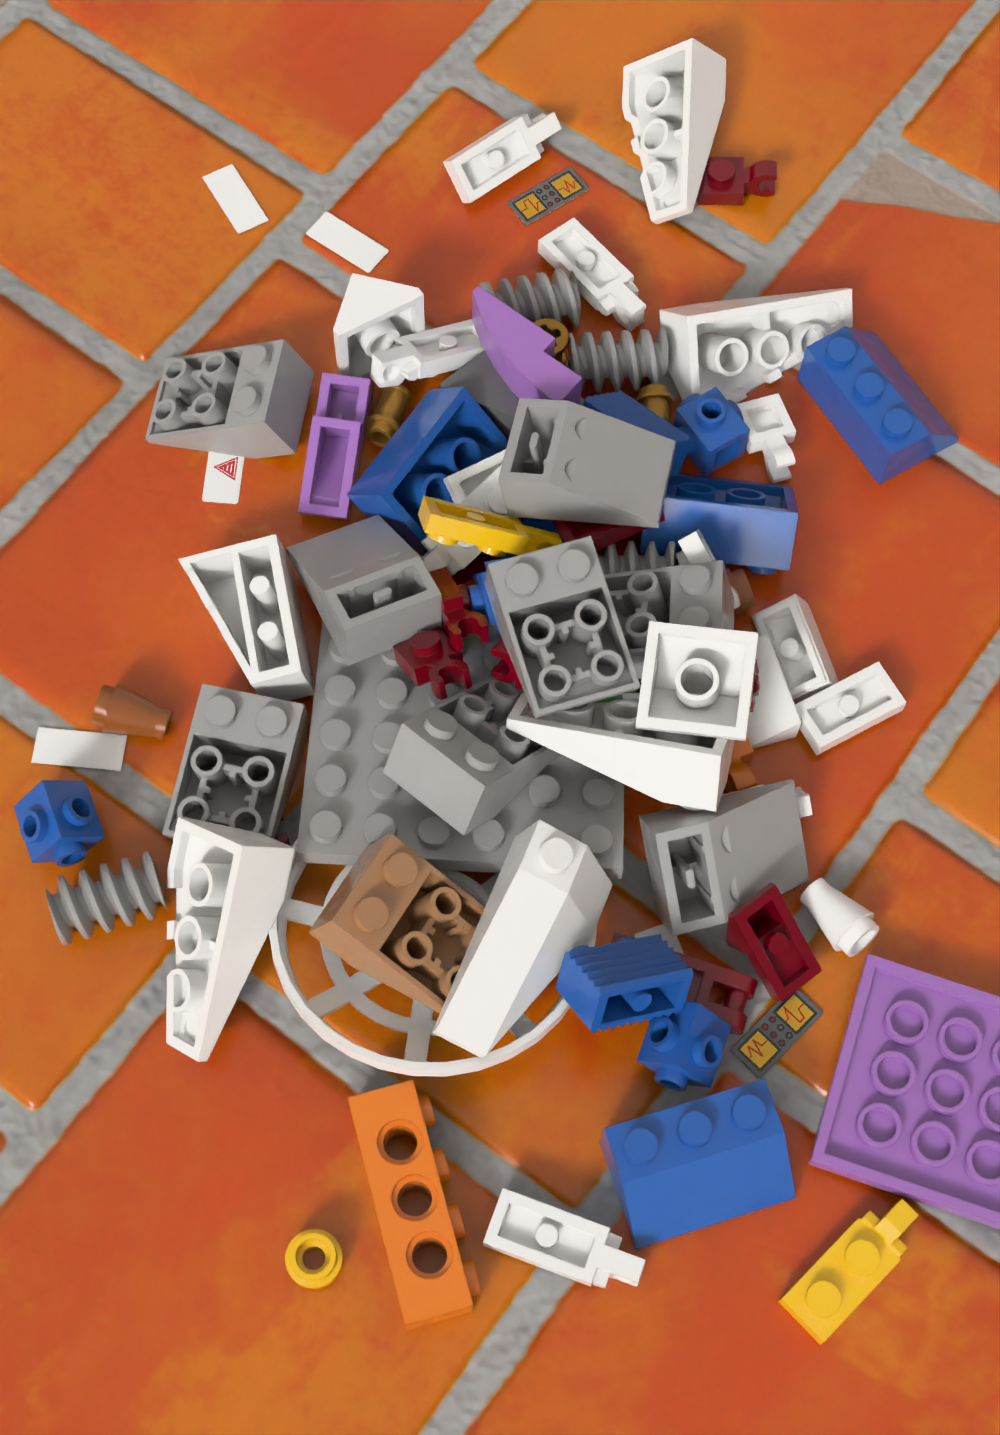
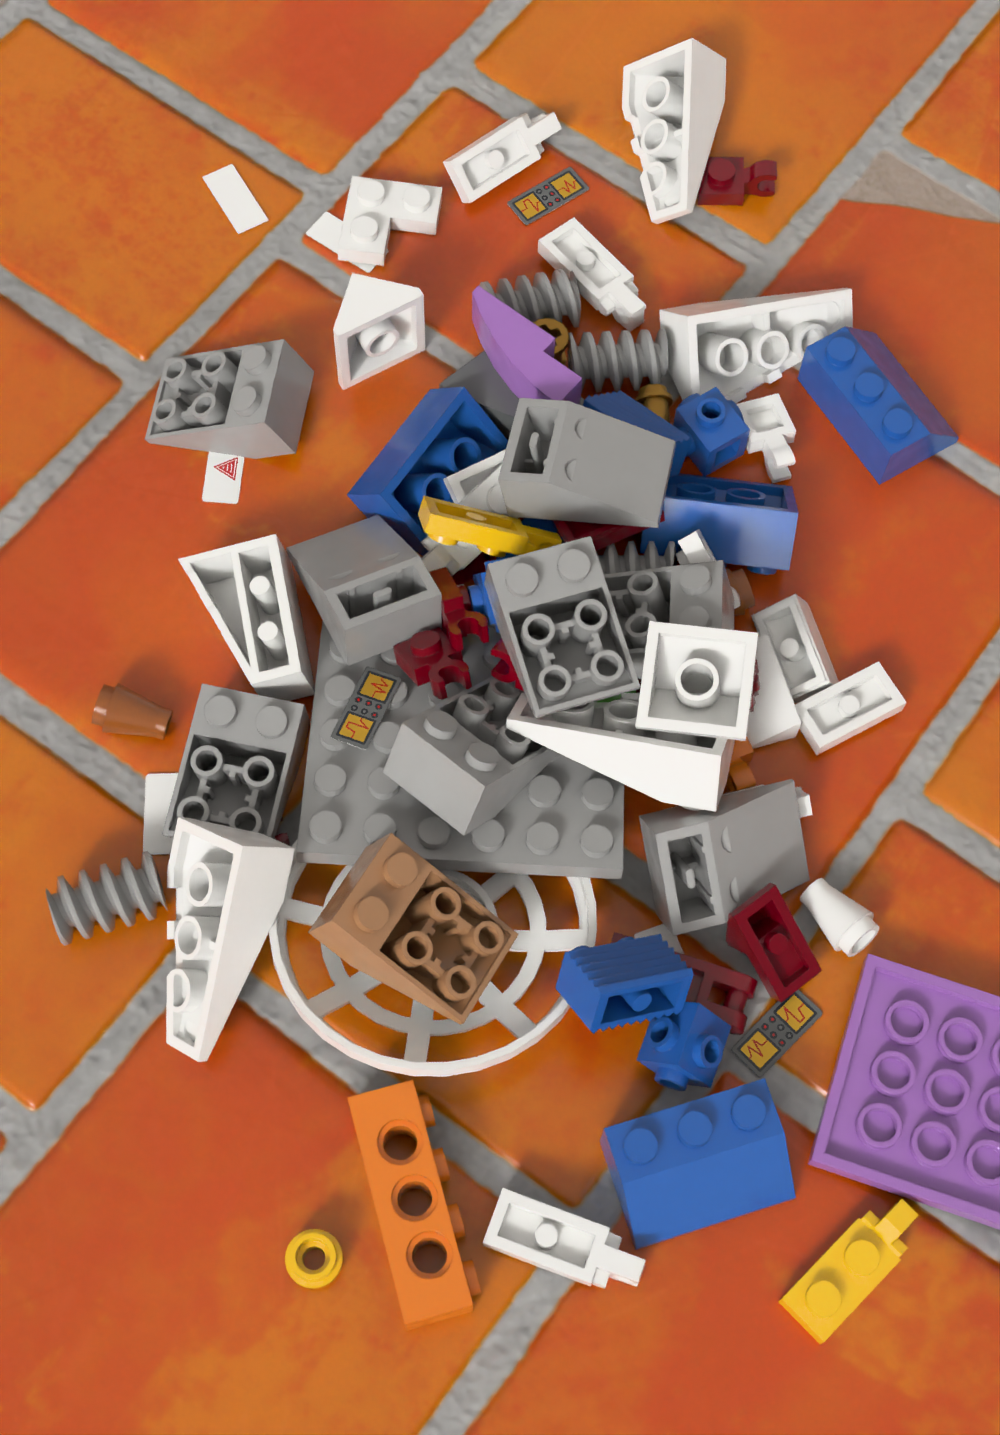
blue brick [13,780,105,867] -> none
white sticker [31,727,127,771] -> none
medium lavender slope [298,372,374,520] -> none
pearl gold pin [365,385,412,447] -> none
white hinge [370,319,484,387] -> none
white wedge [432,819,613,1058] -> none
none -> white sticker [143,773,178,855]
none -> sticker [331,666,402,750]
none -> white plate [338,176,442,266]

